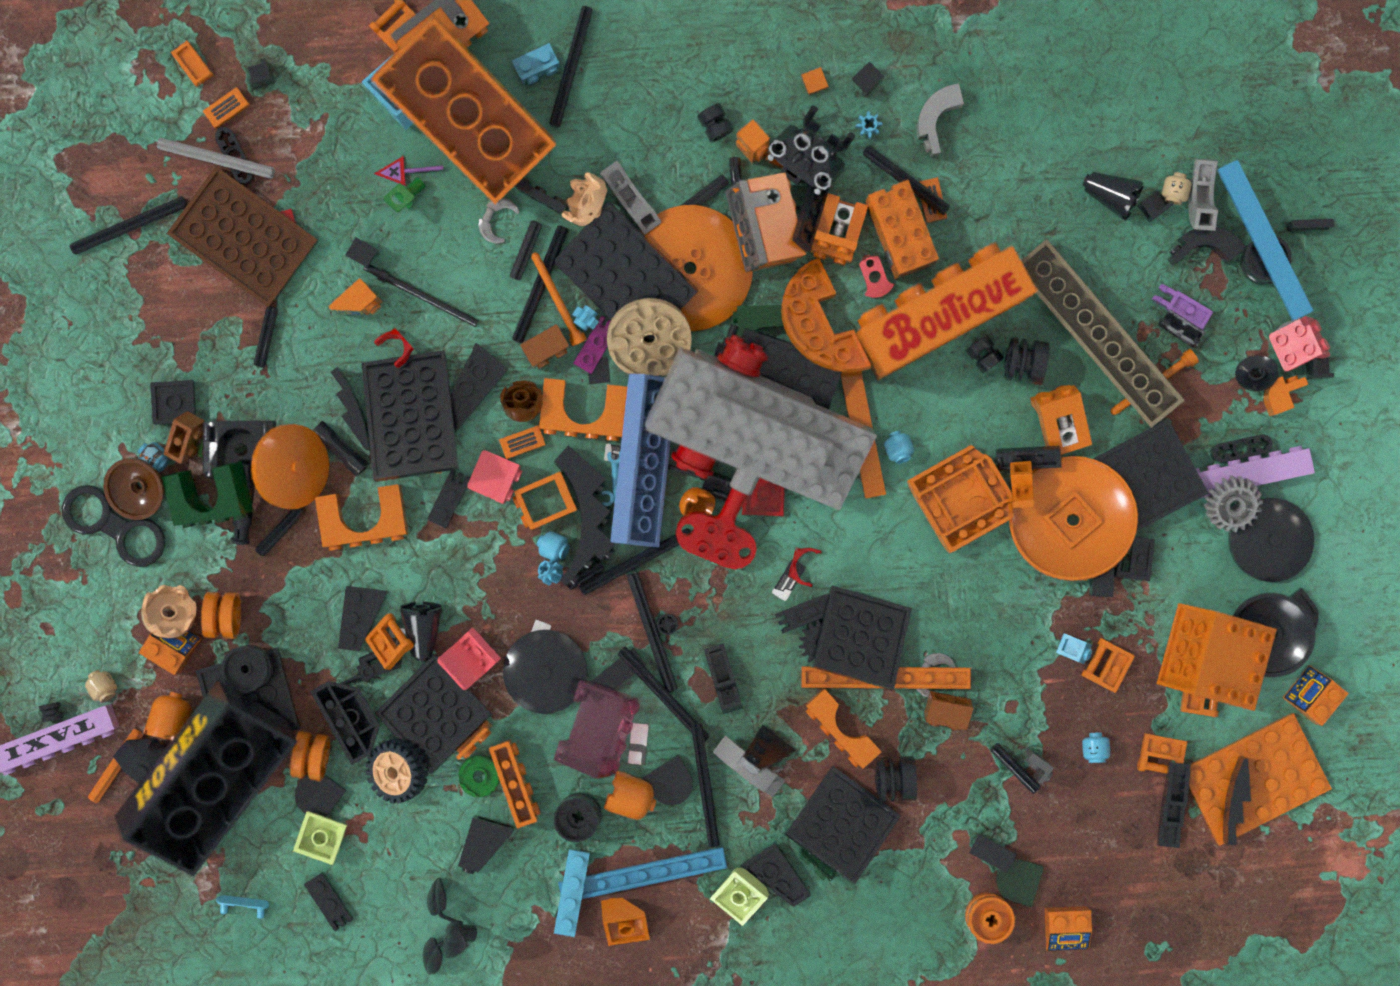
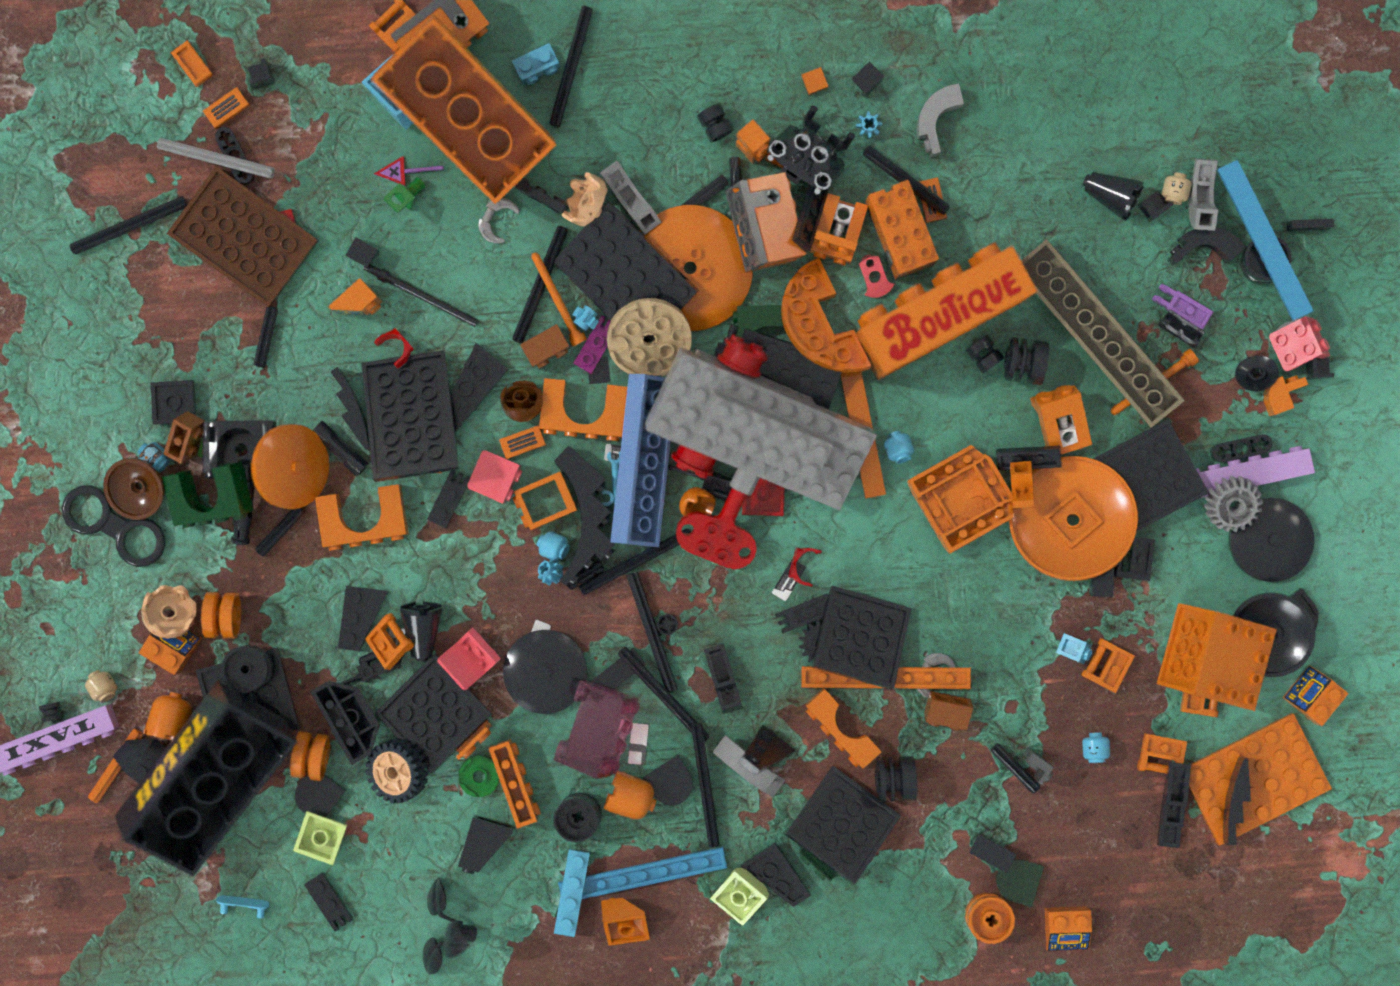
black axle [510,220,542,281] -> none

